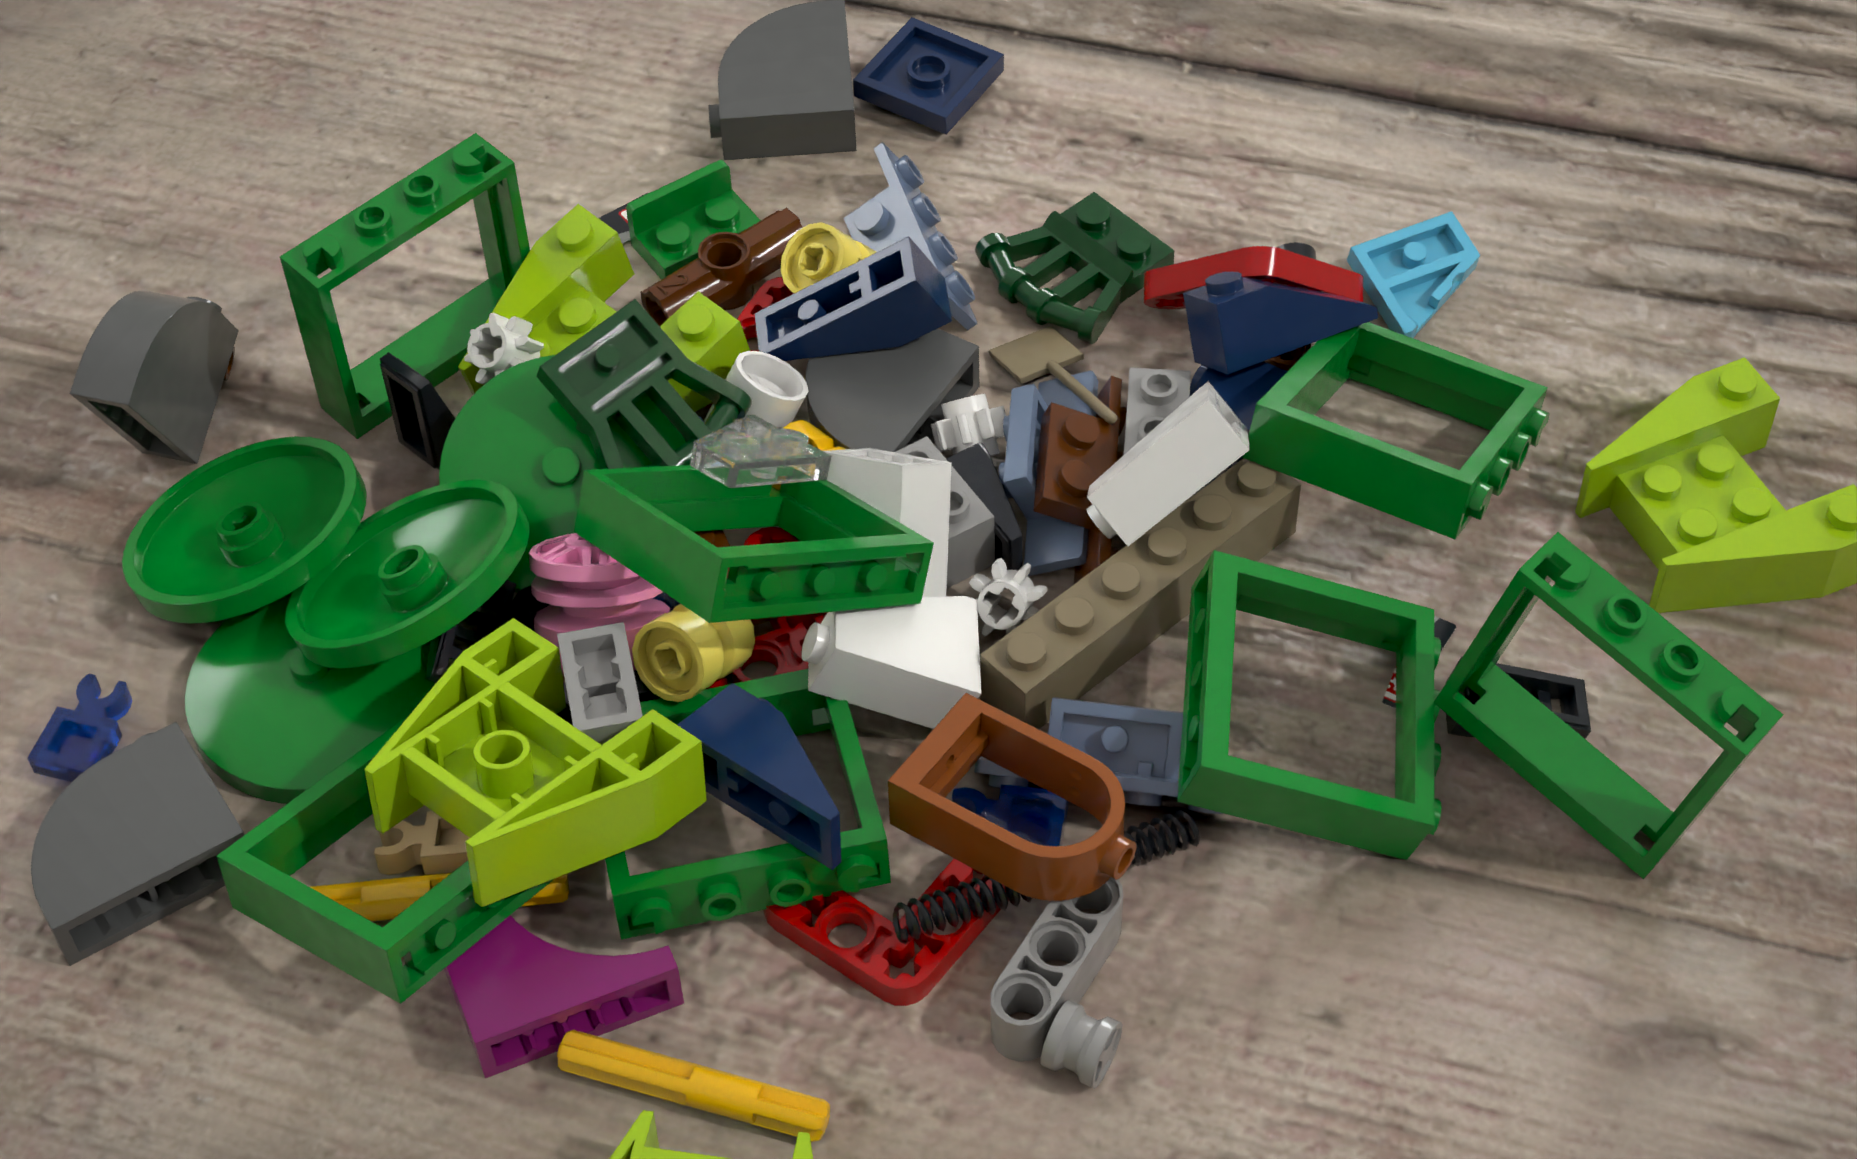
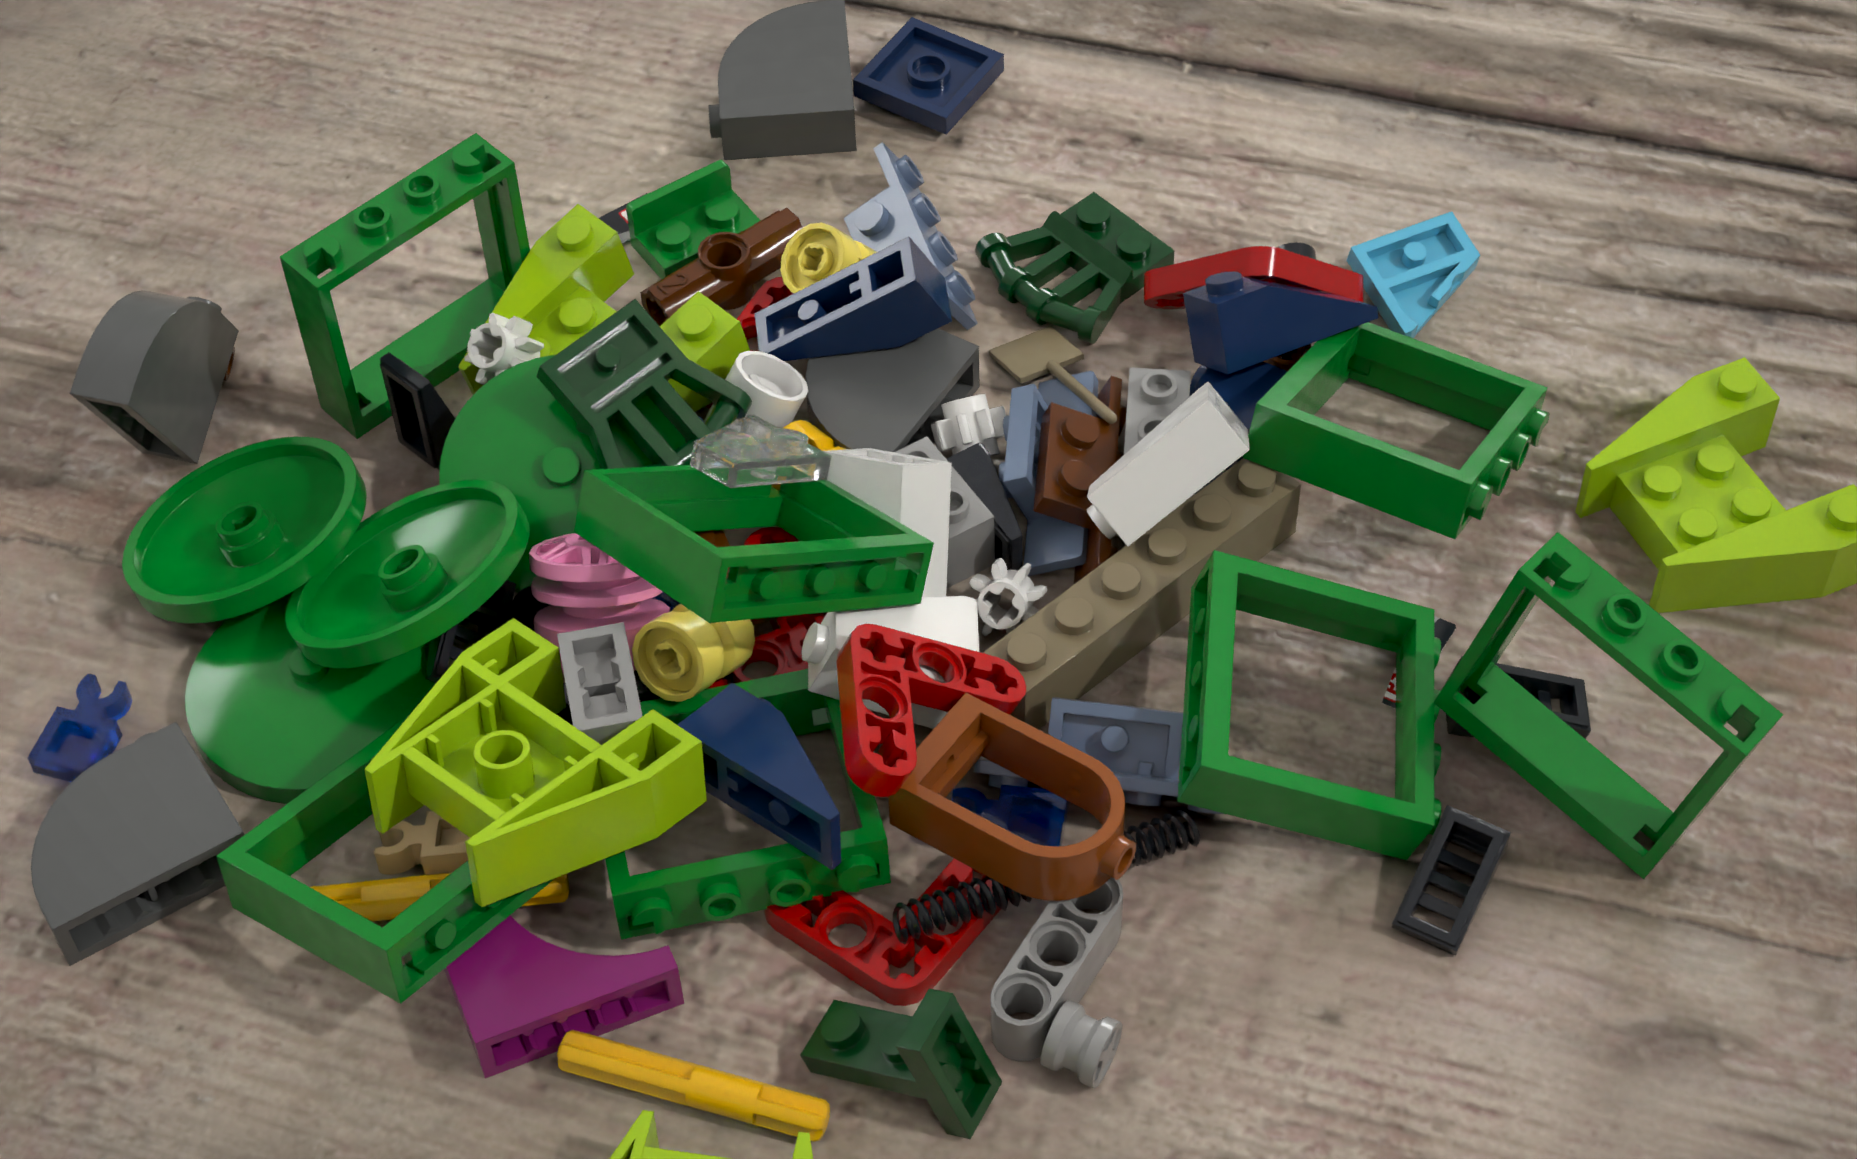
none -> dark green bracket [800,988,1002,1139]
none -> red beam [836,624,1027,797]
none -> black slope [1392,805,1511,956]

